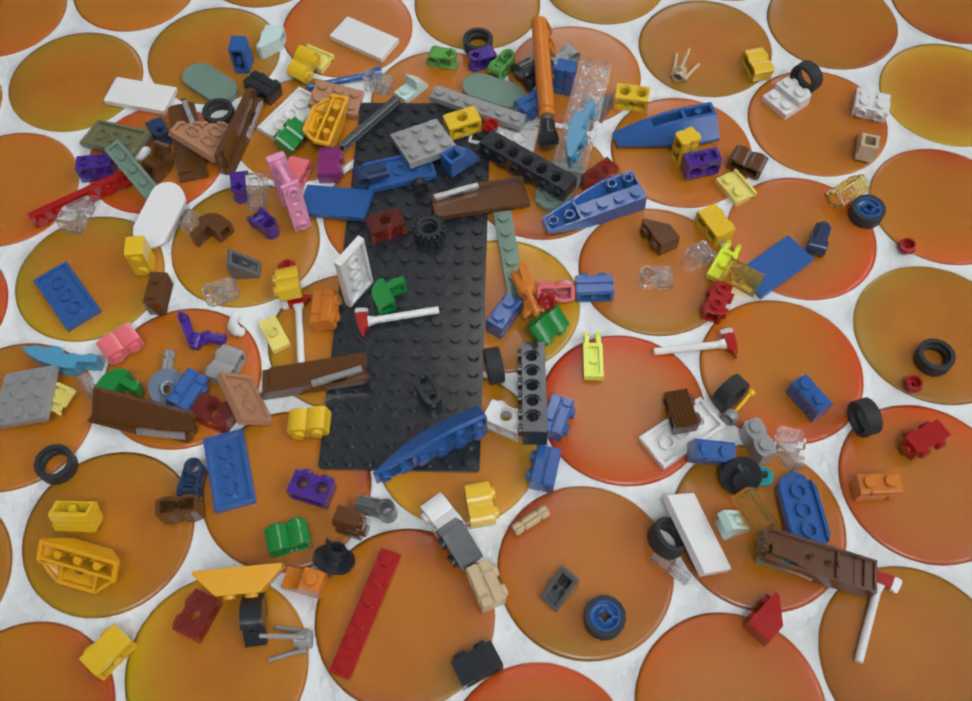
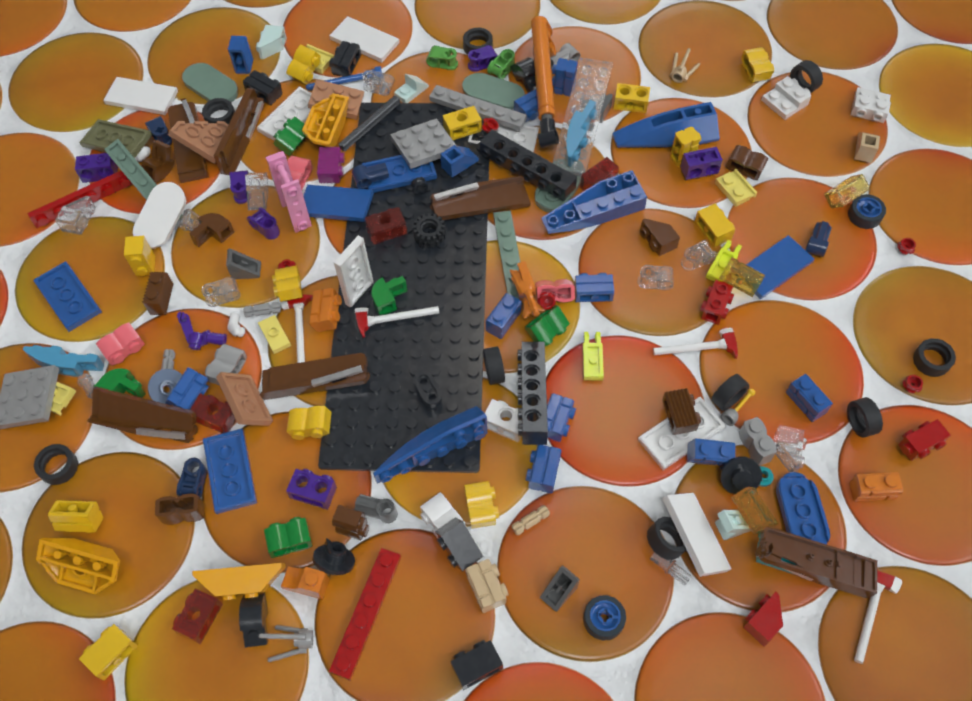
none -> light grey axle [243,302,281,317]
none -> black brick [329,41,361,77]

